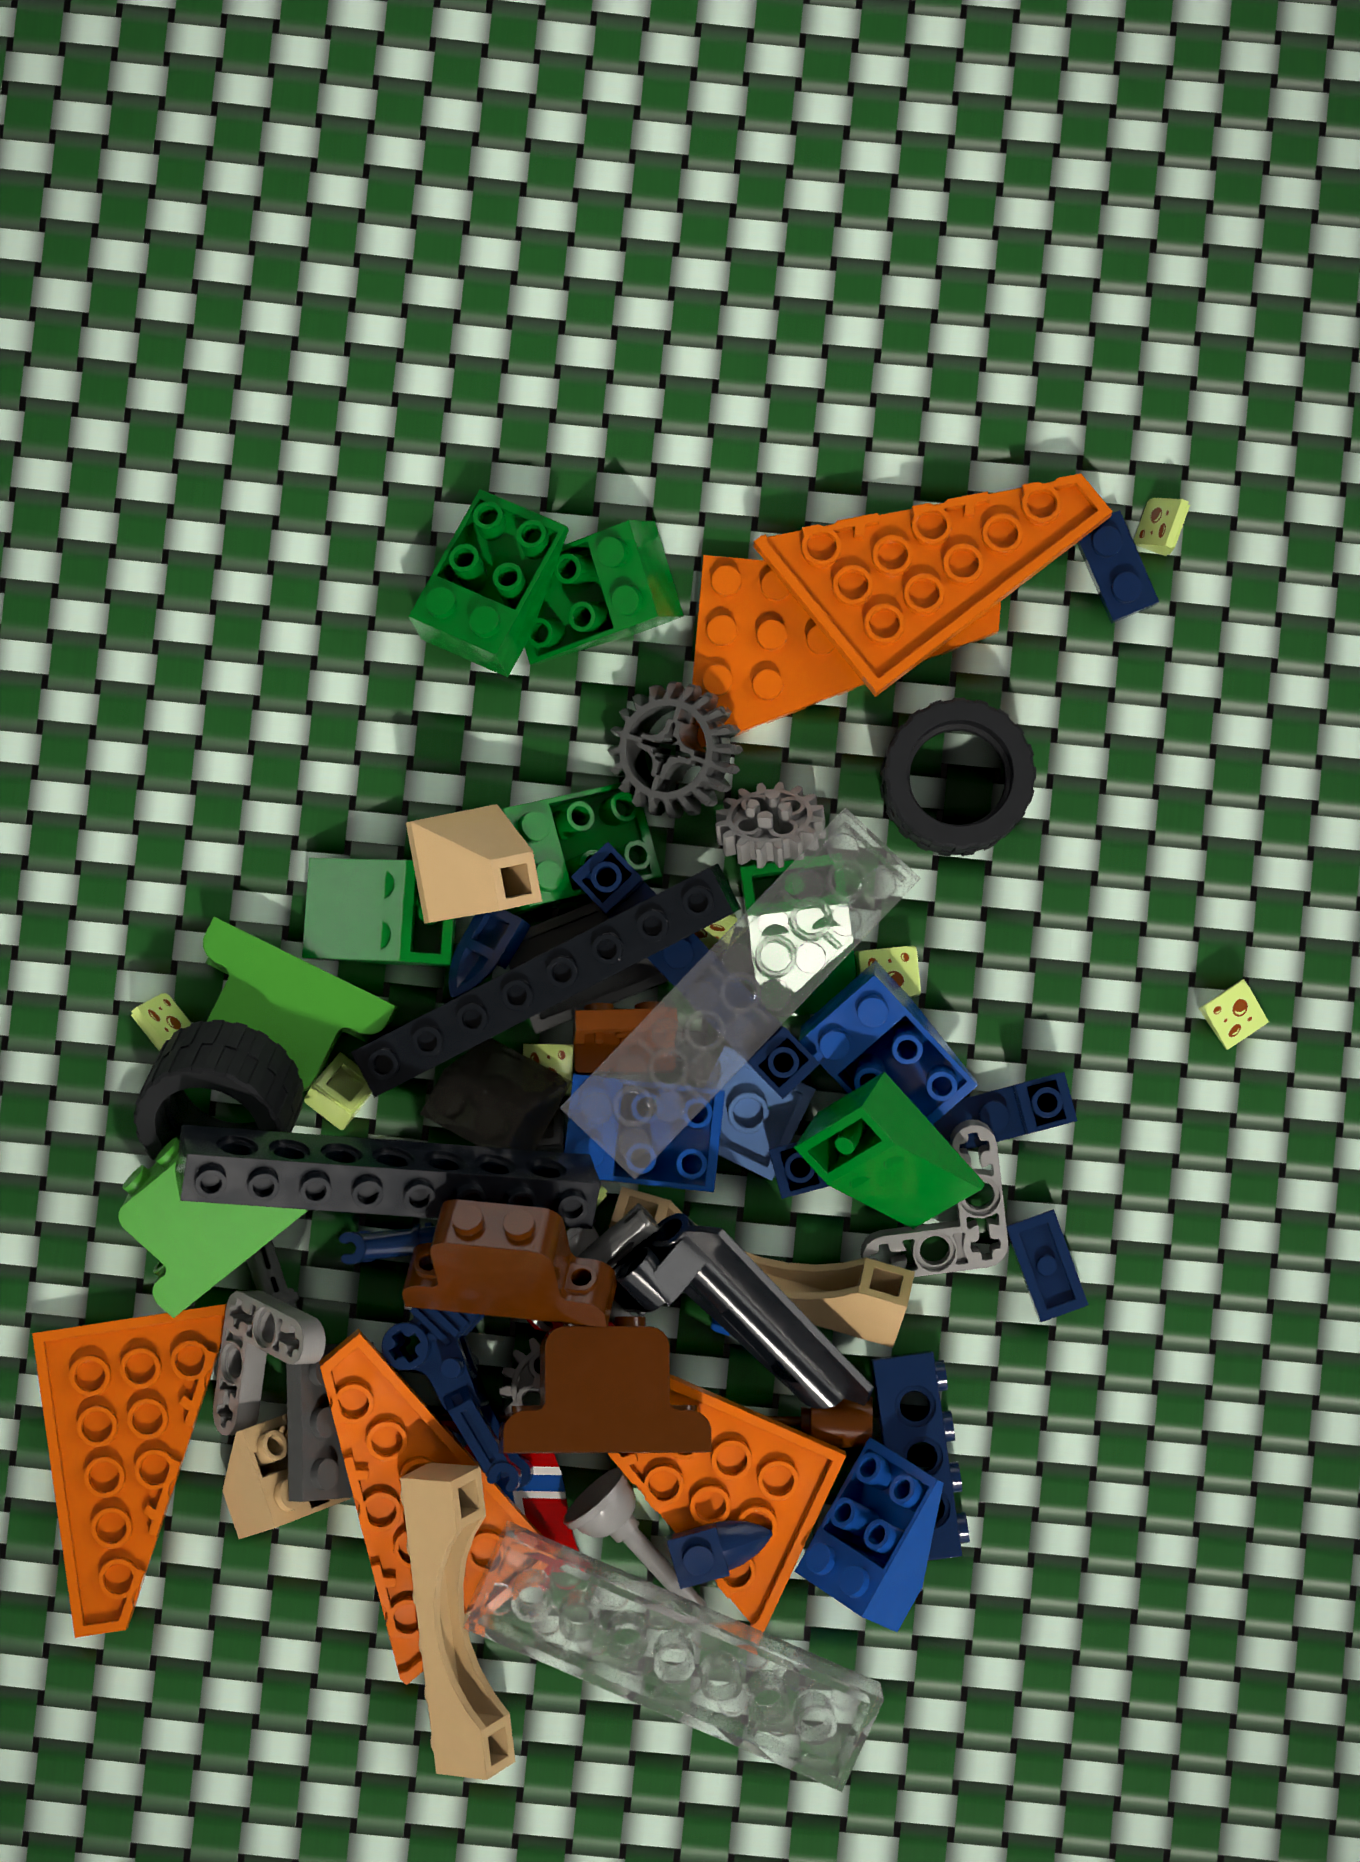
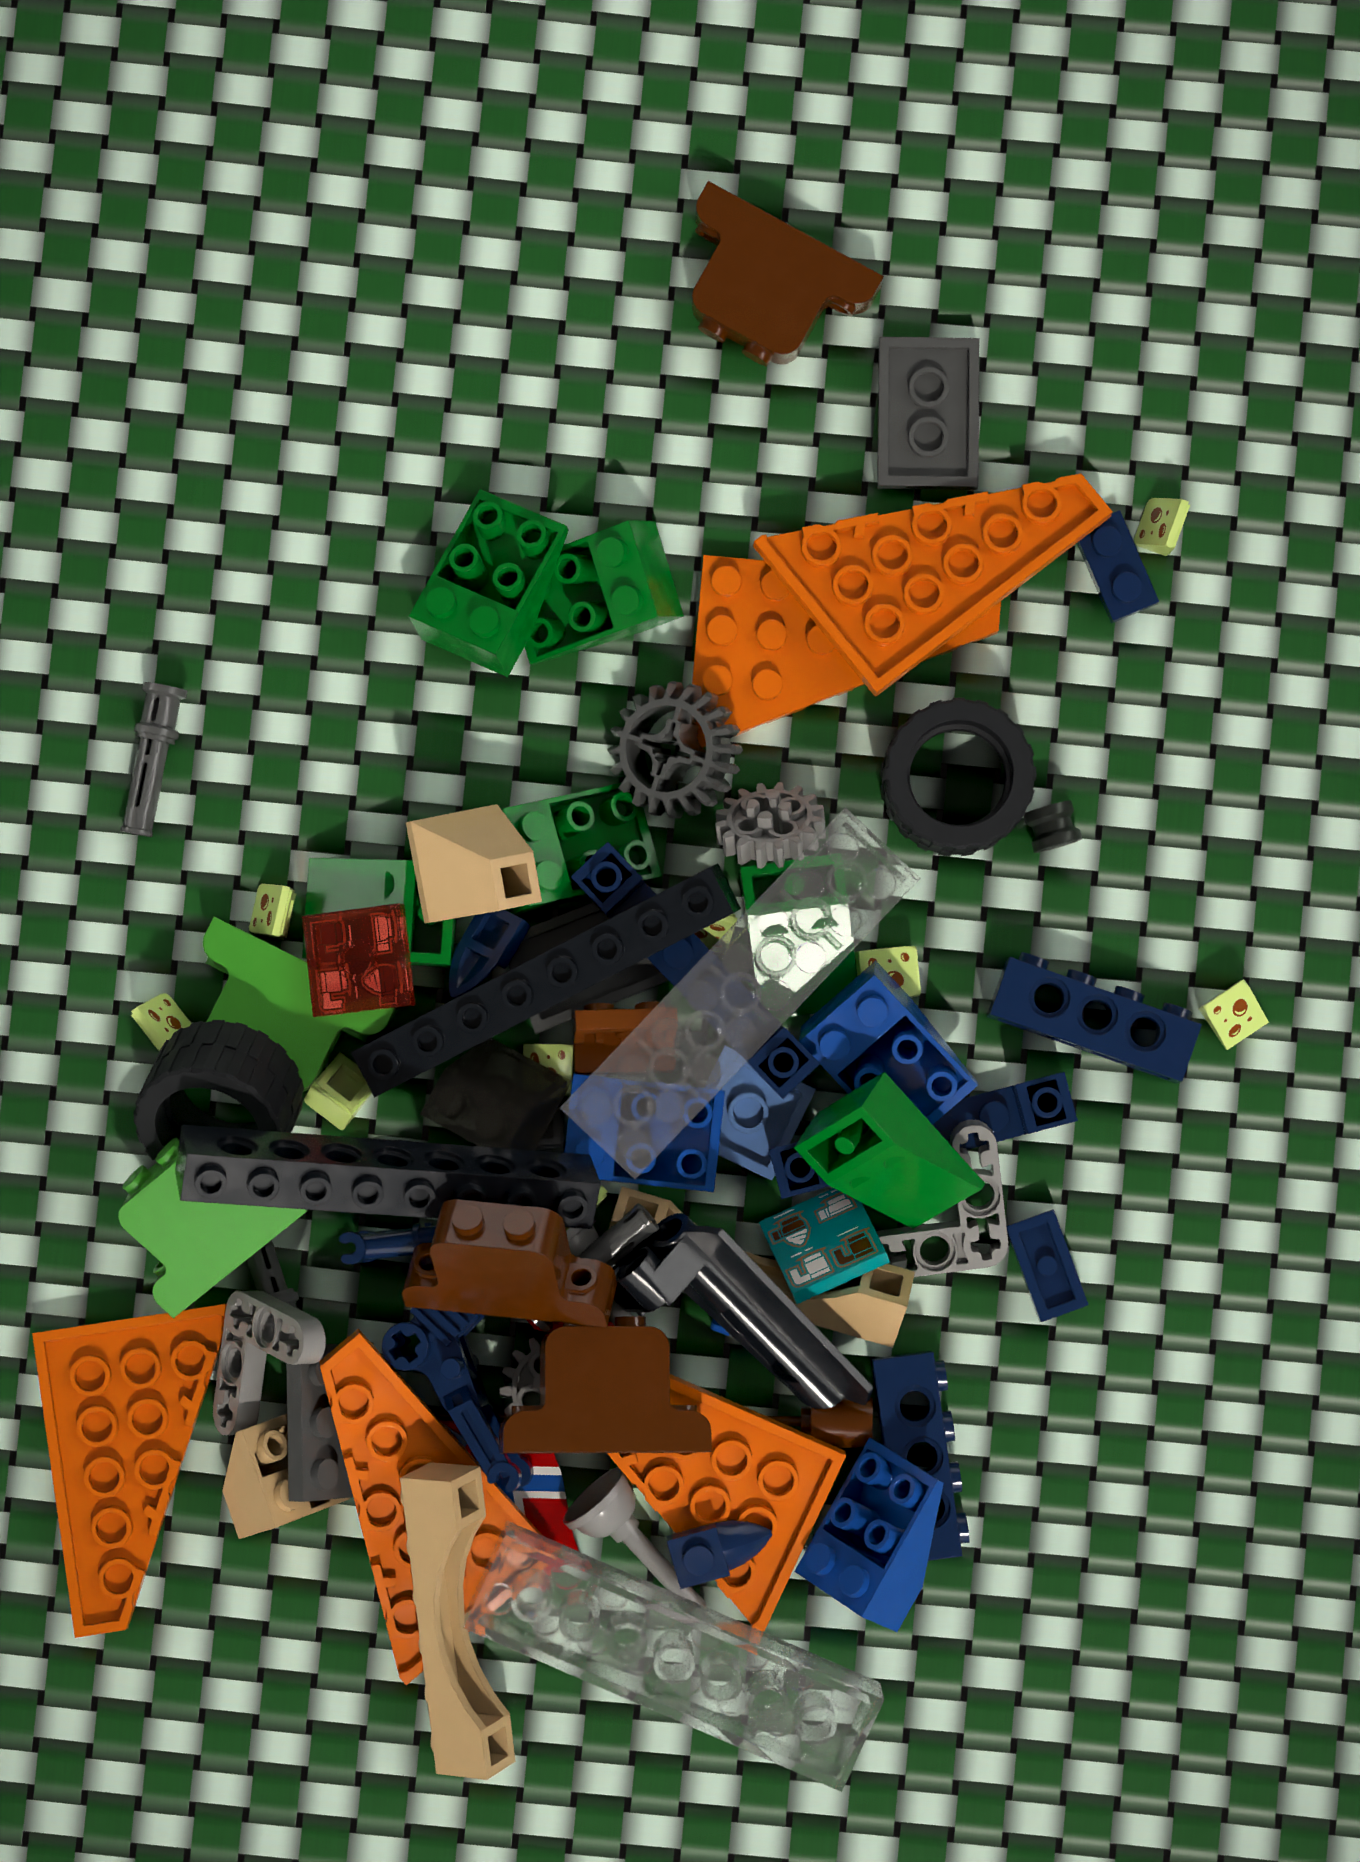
none -> dark grey pin [120,682,188,837]
none -> yellowish green slope [249,884,296,940]
none -> clear red tile [302,903,415,1018]
none -> reddish brown brick [692,181,884,366]
none -> teal tile [759,1188,890,1304]
none -> dark grey plate [877,337,980,490]
none -> dark blue brick [986,952,1202,1083]
none -> pearl dark grey wheel [1023,800,1082,853]

